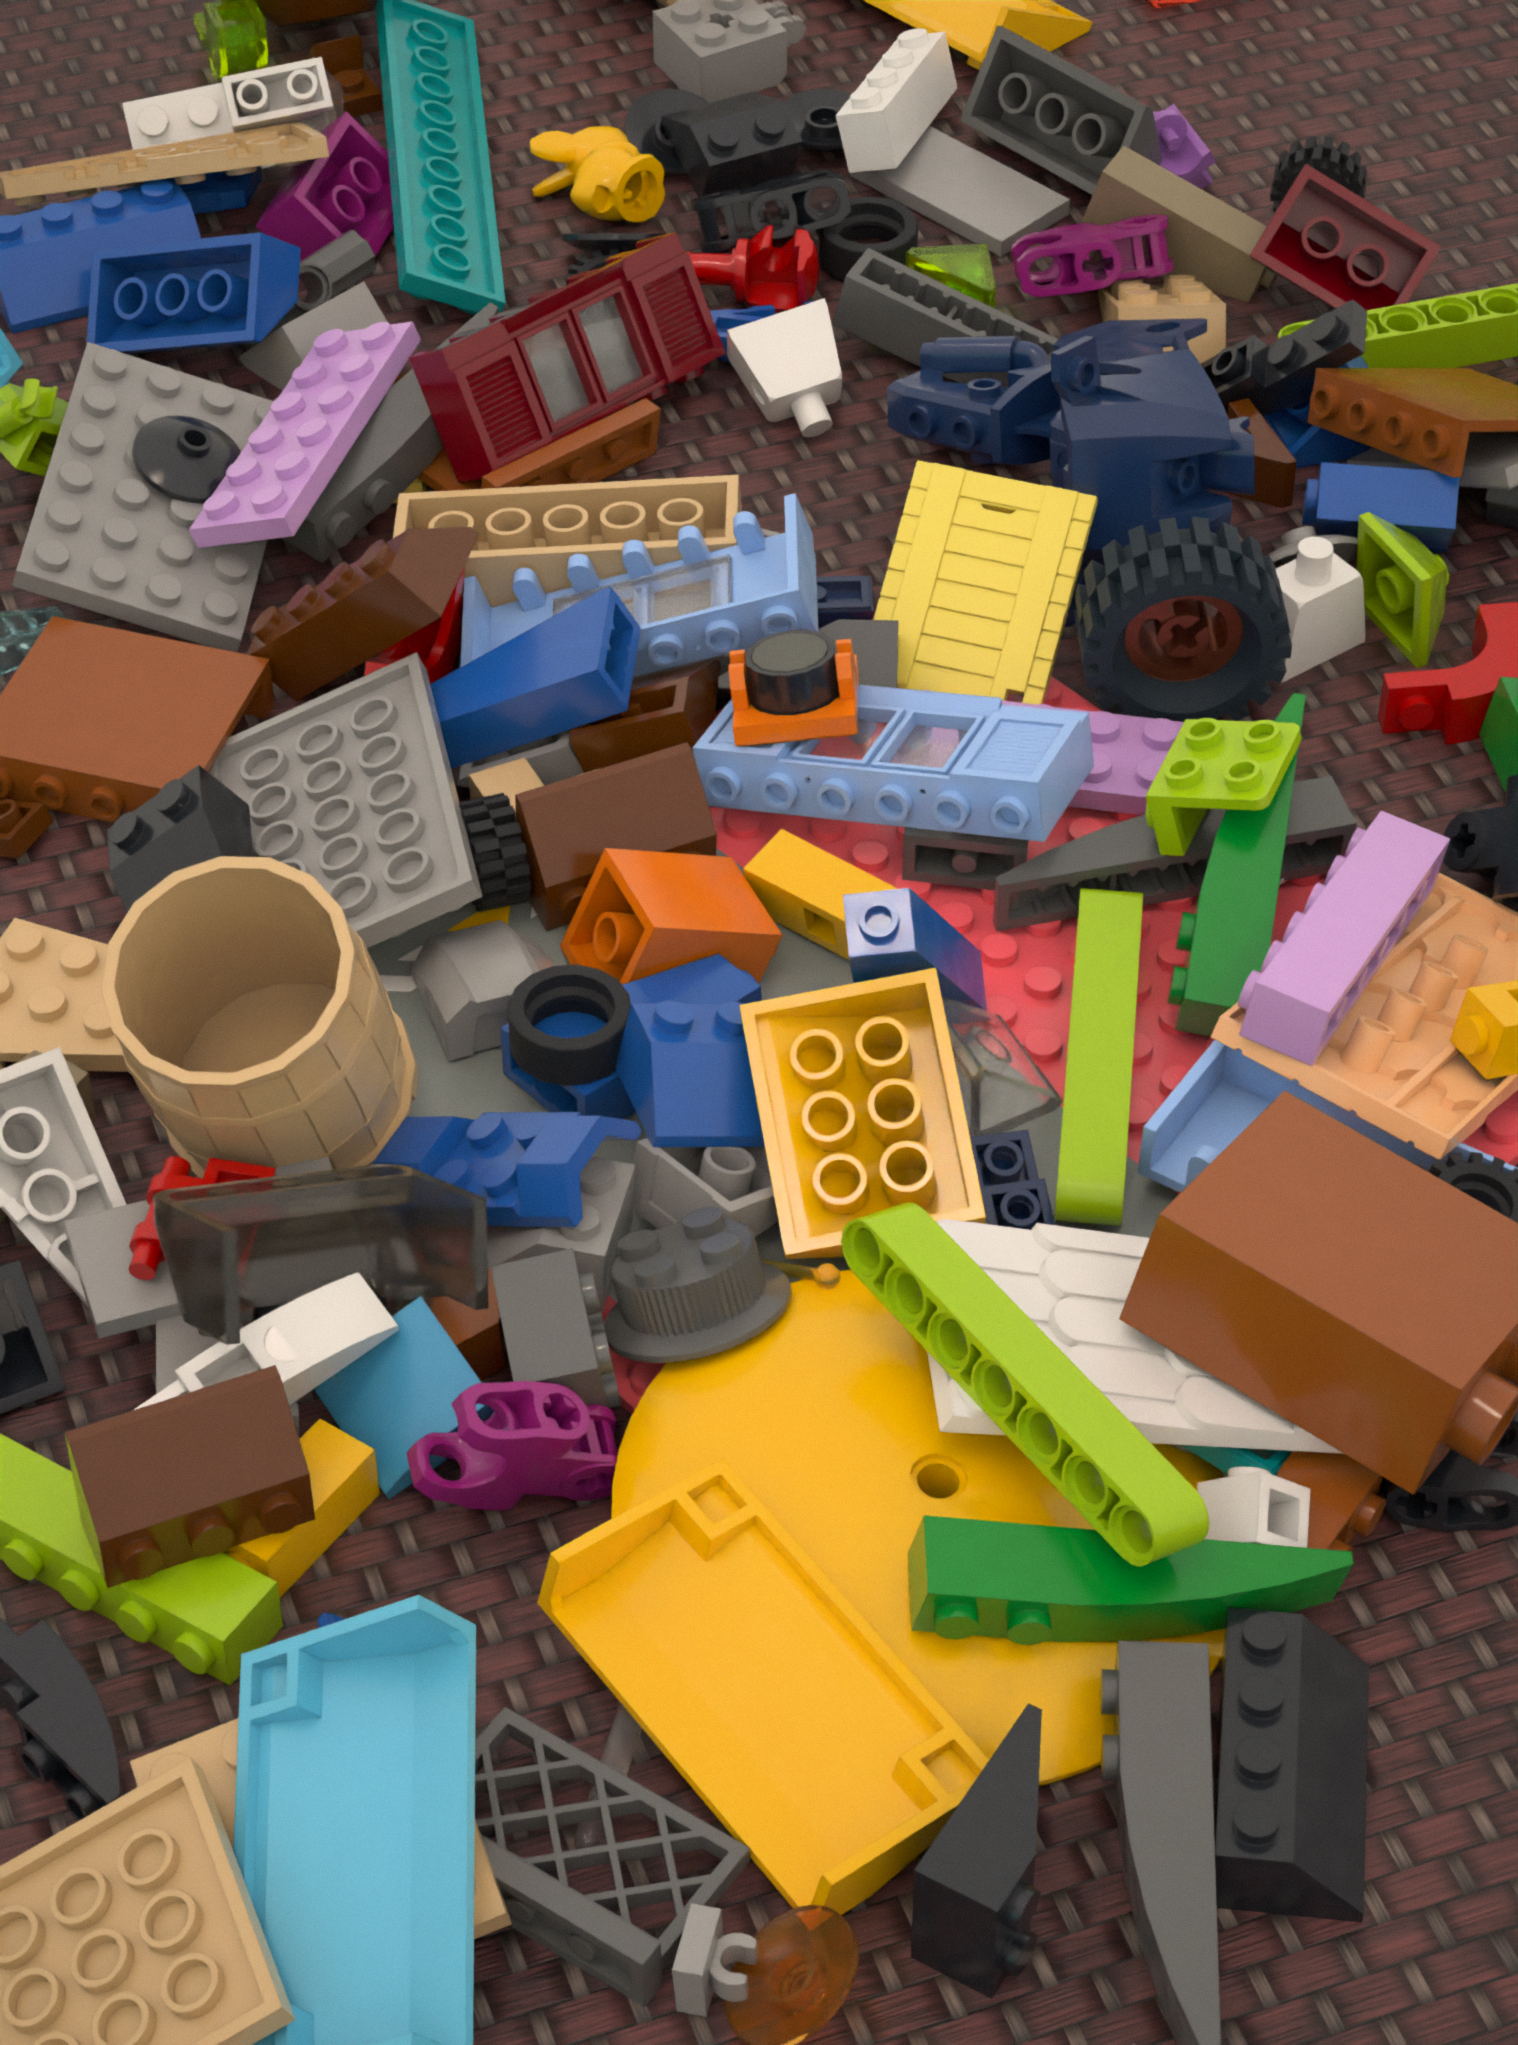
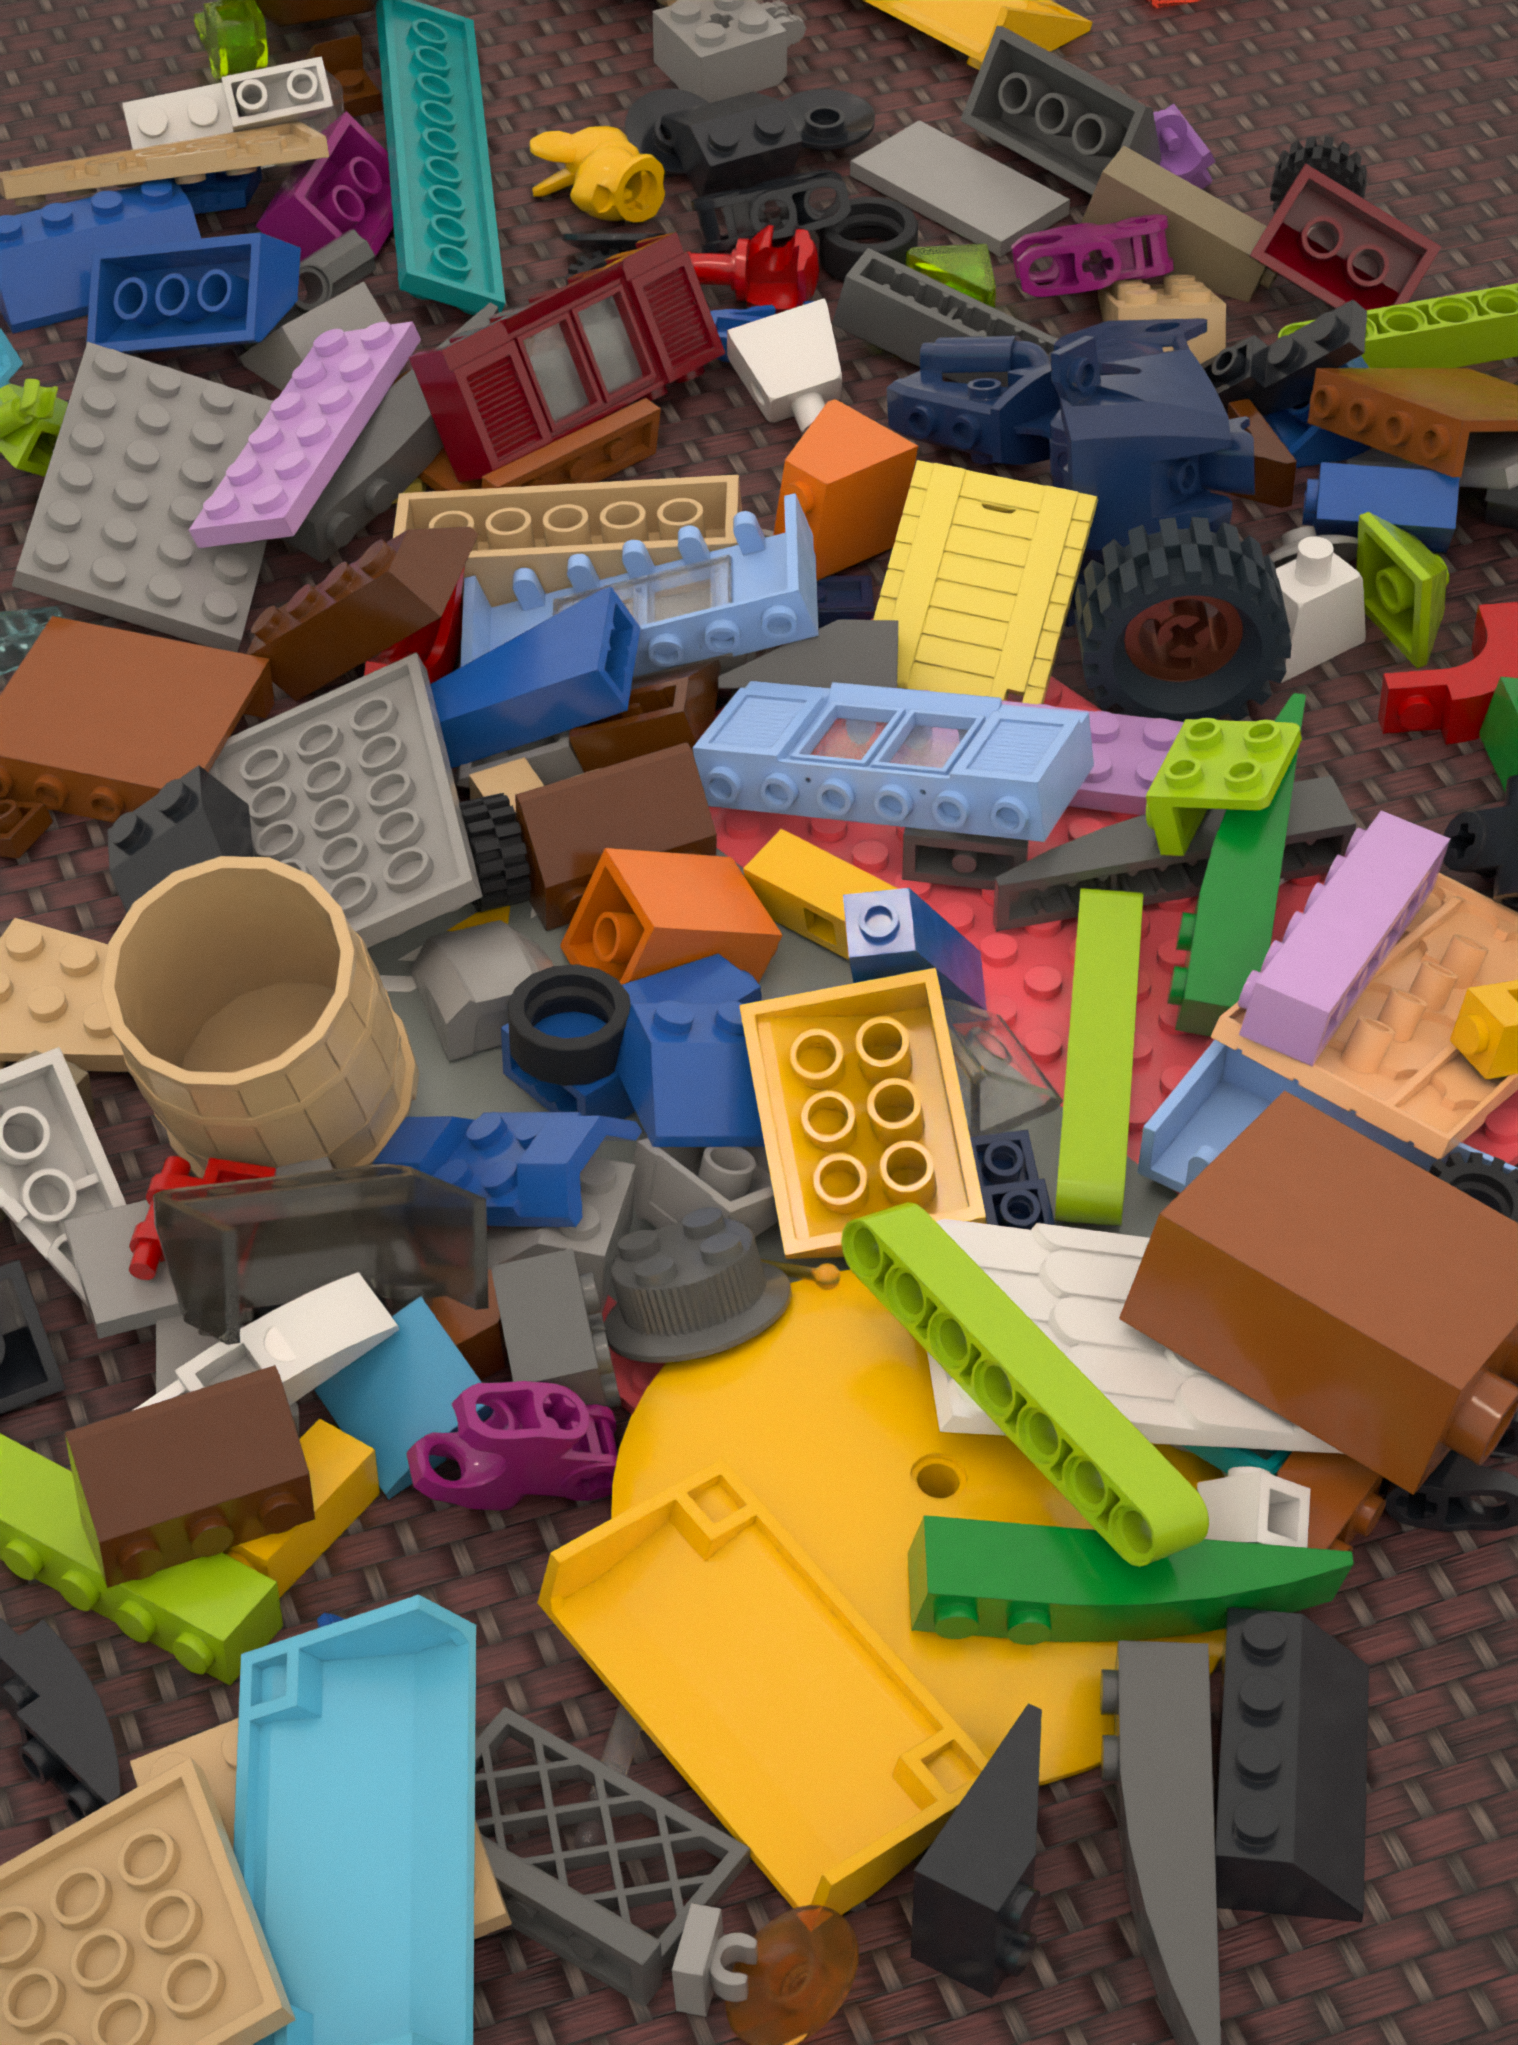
black dish [132,415,241,503] -> none
piece [728,630,859,747] -> none
white brick [836,28,957,173] -> none
none -> orange slope [773,399,918,581]

